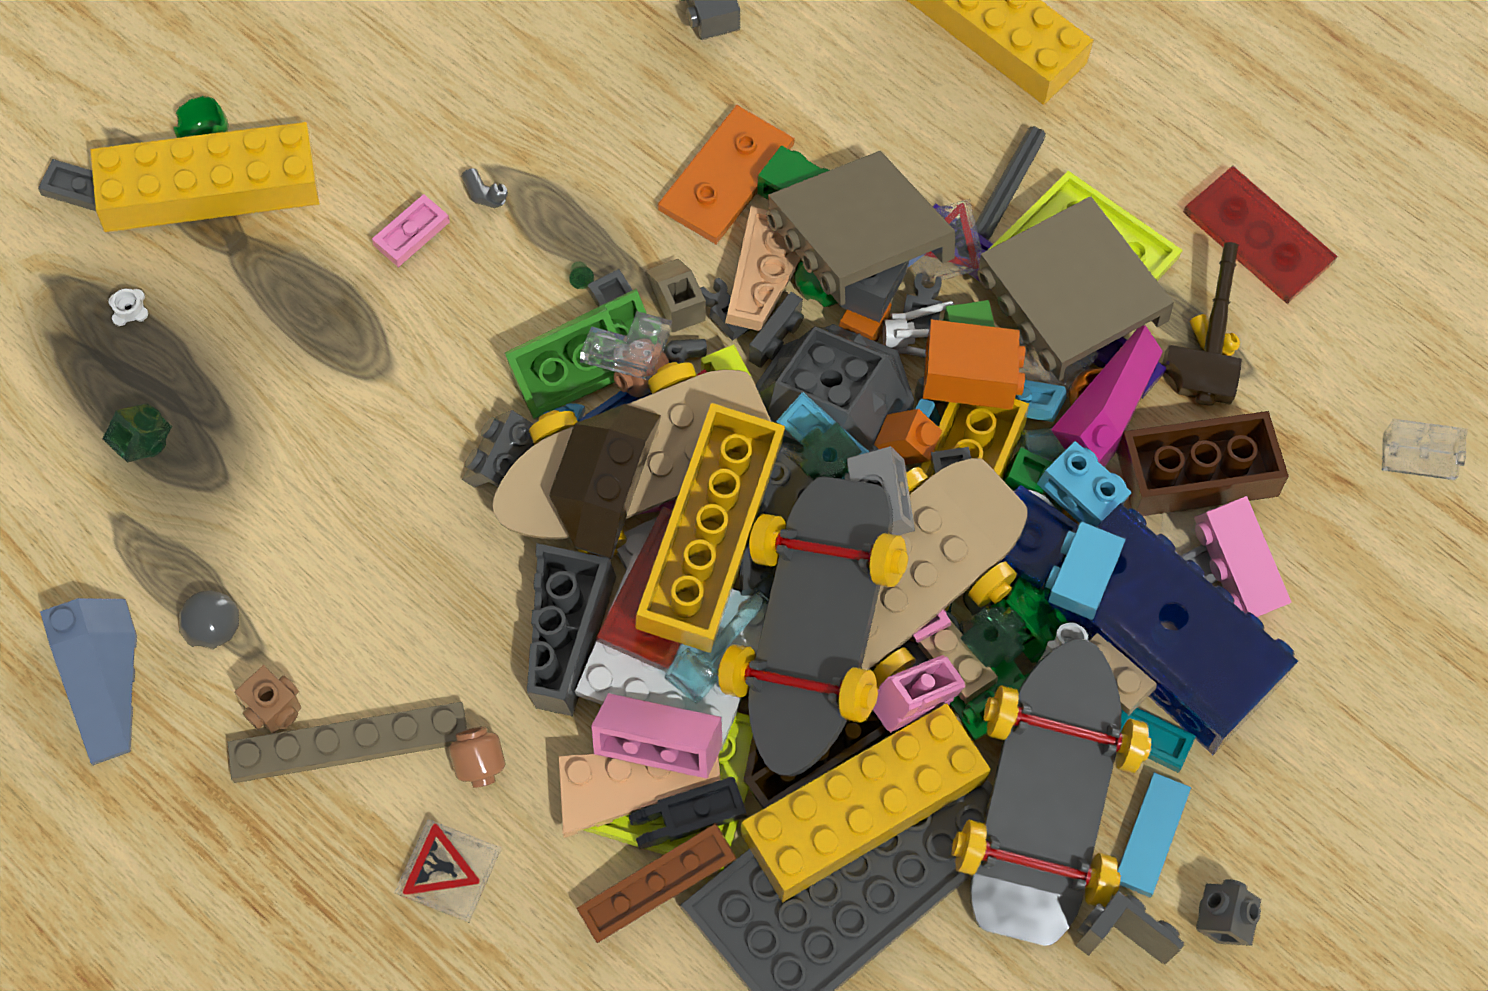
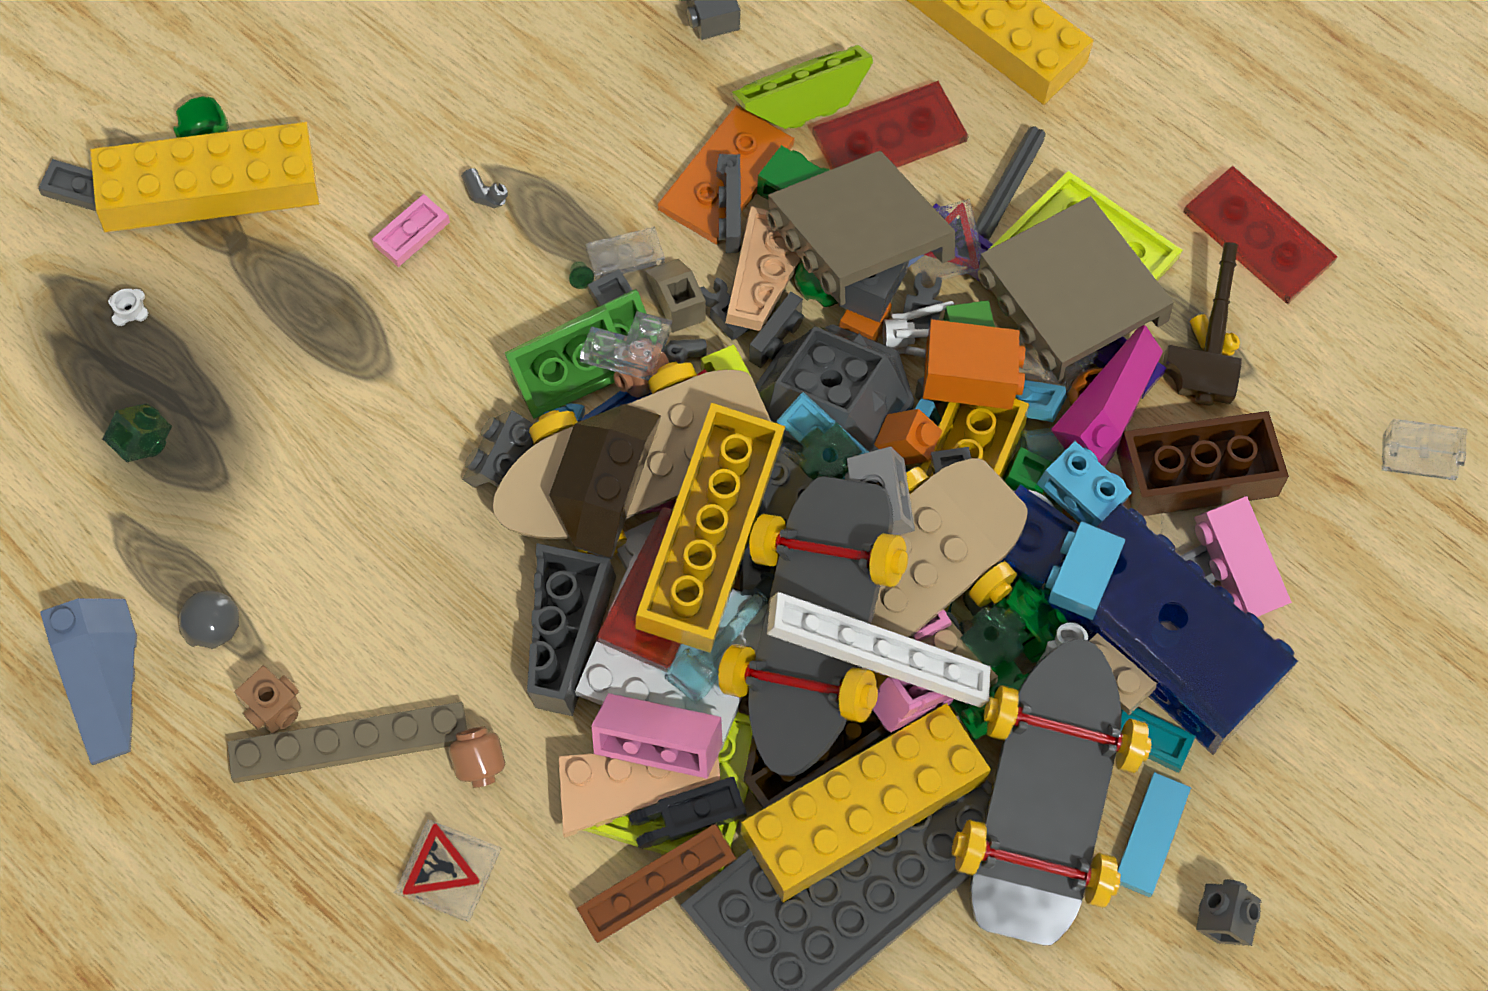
dark grey bracket [1076,891,1185,964] -> none
none -> clear plate [586,227,665,280]
none -> dark grey hinge [716,154,741,253]
none -> lime wedge [732,45,873,129]
none -> white plate [767,592,990,708]
none -> clear red plate [812,81,968,170]

